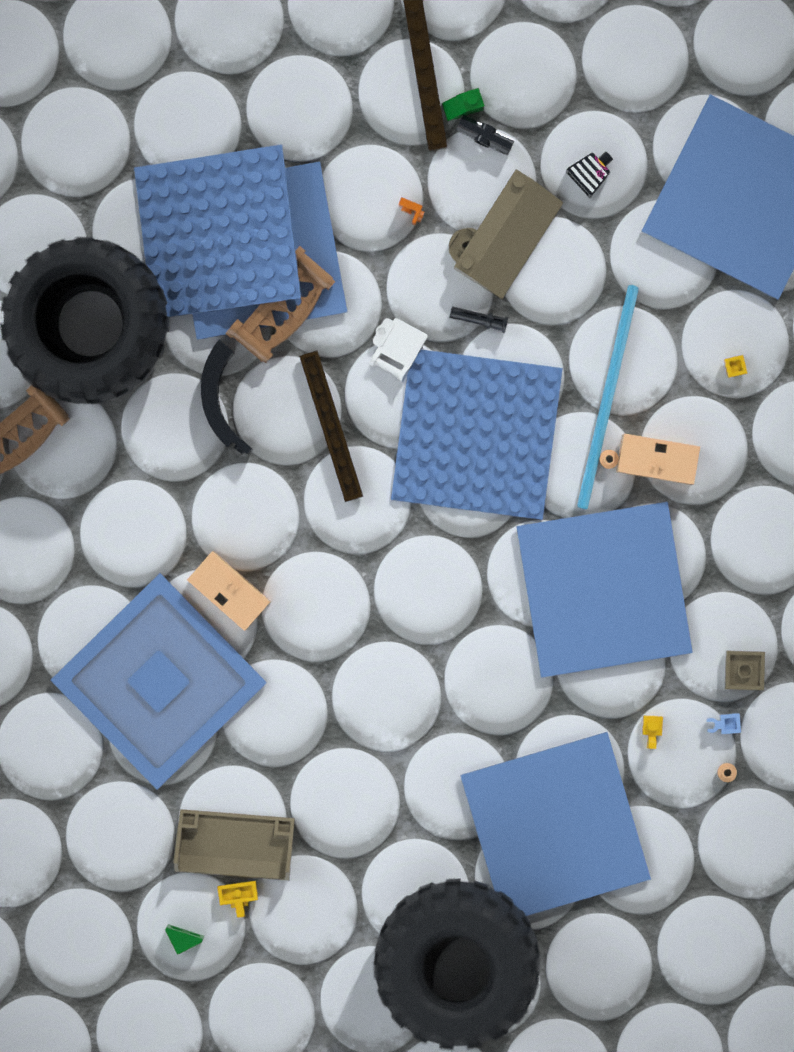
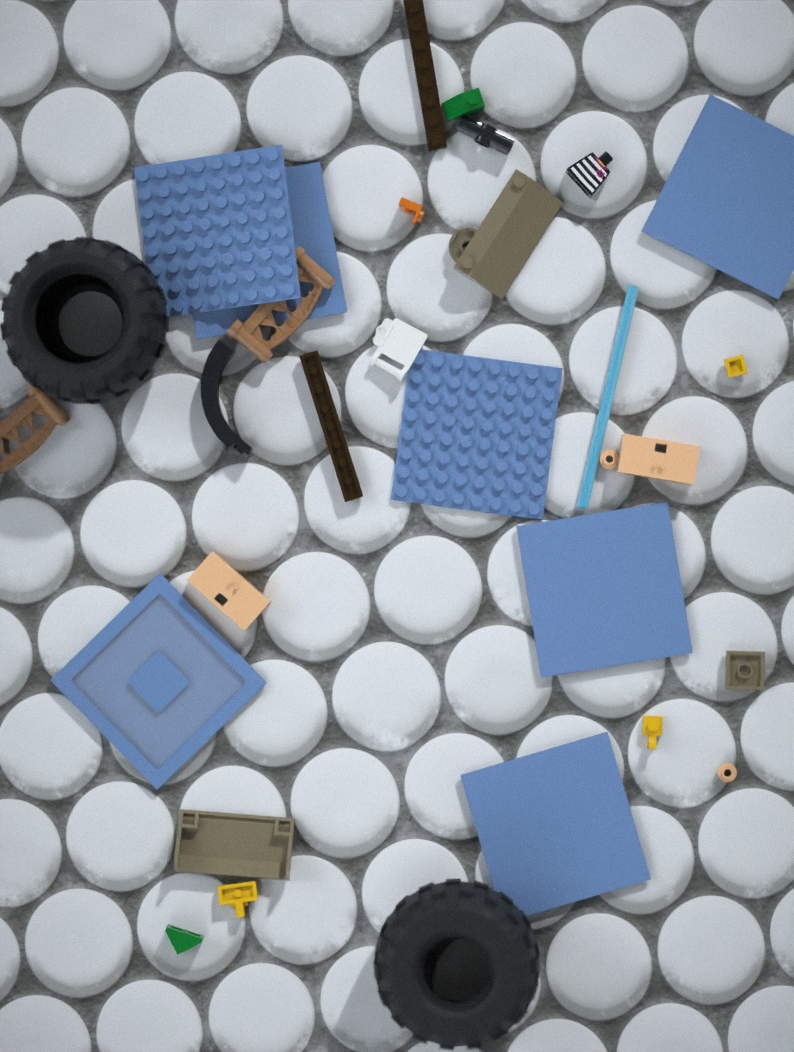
black pin [449,306,509,334] -> none
light blue plate [706,713,741,734] -> none

